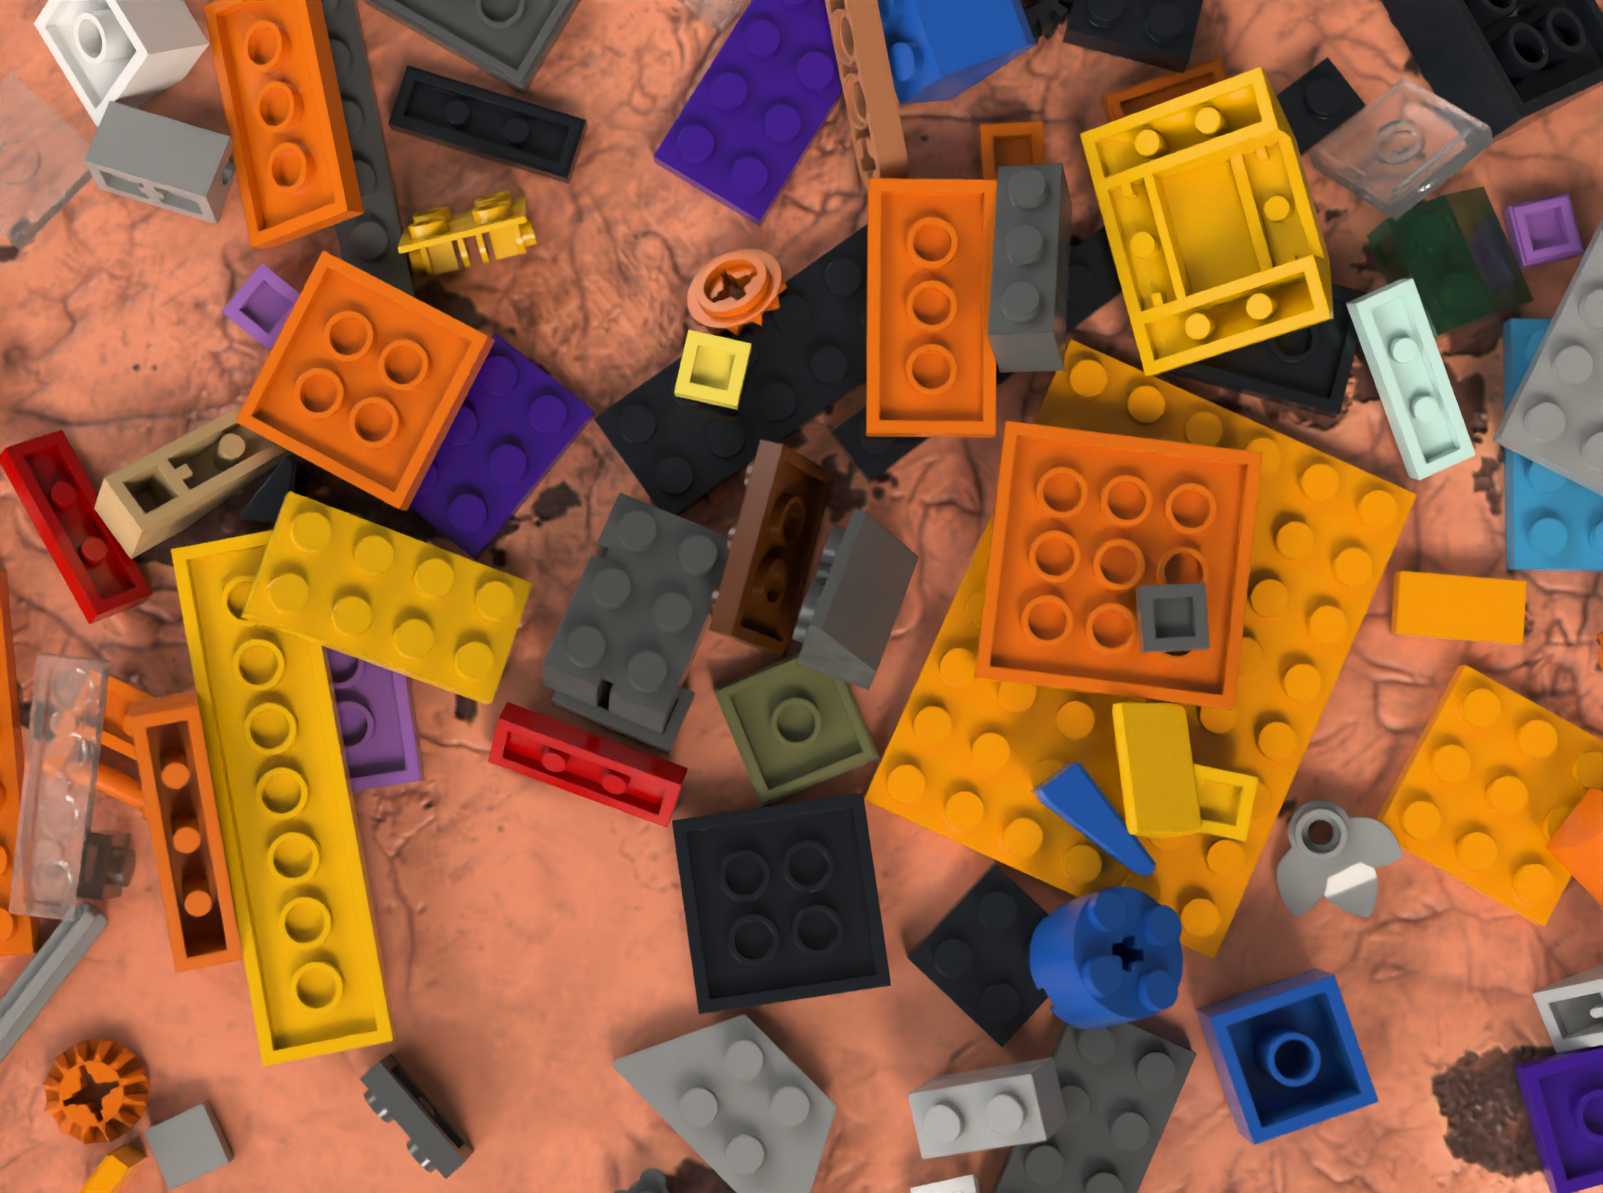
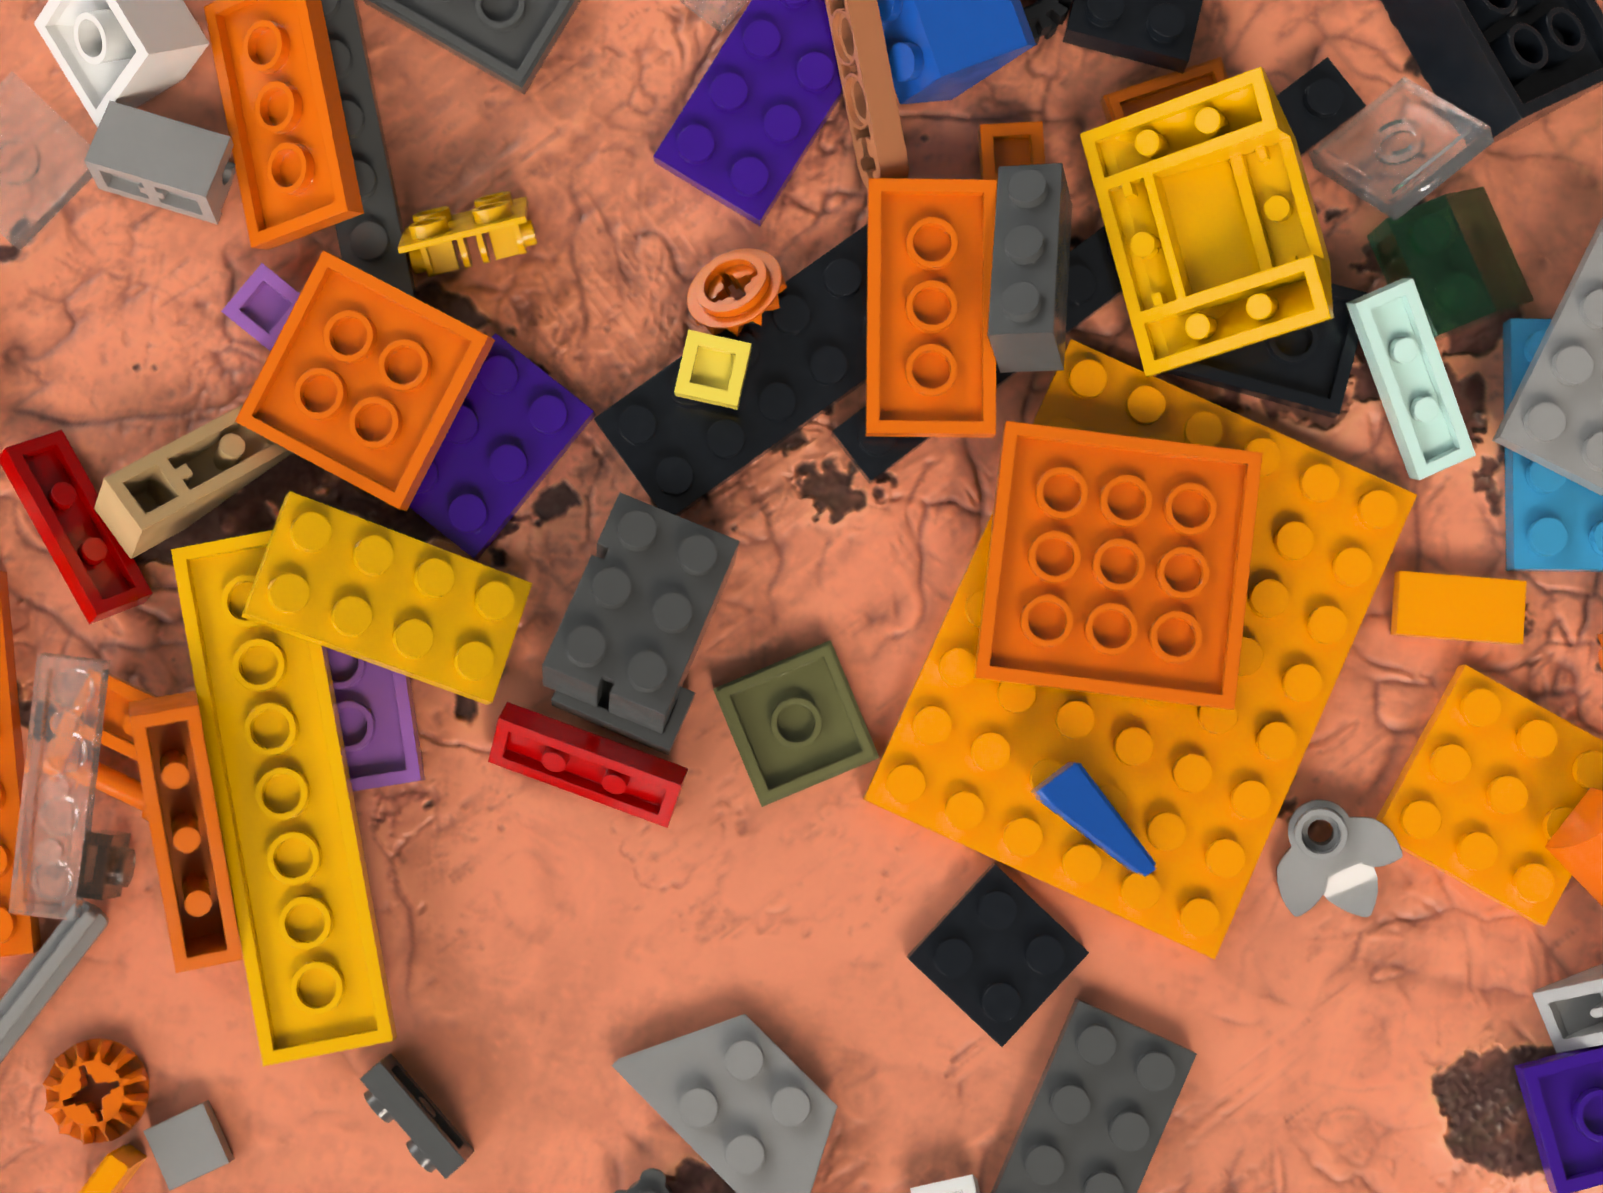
black slope [240,459,309,527] -> none
black tile [388,65,588,184] -> none
black plate [672,793,891,1014] -> none
reddish brown plate [708,440,834,656] -> none
dark grey slope [792,508,919,690] -> none
light grey brick [908,1057,1068,1159] -> none
blue brick [1029,886,1183,1030] -> none
yellow slope [1112,703,1202,840] -> none
dark grey plate [1135,583,1210,653] -> none
yellow plate [1193,764,1259,842] -> none
blue brick [1195,968,1379,1145] -> none
medium lavender tile [1501,192,1584,271] -> none

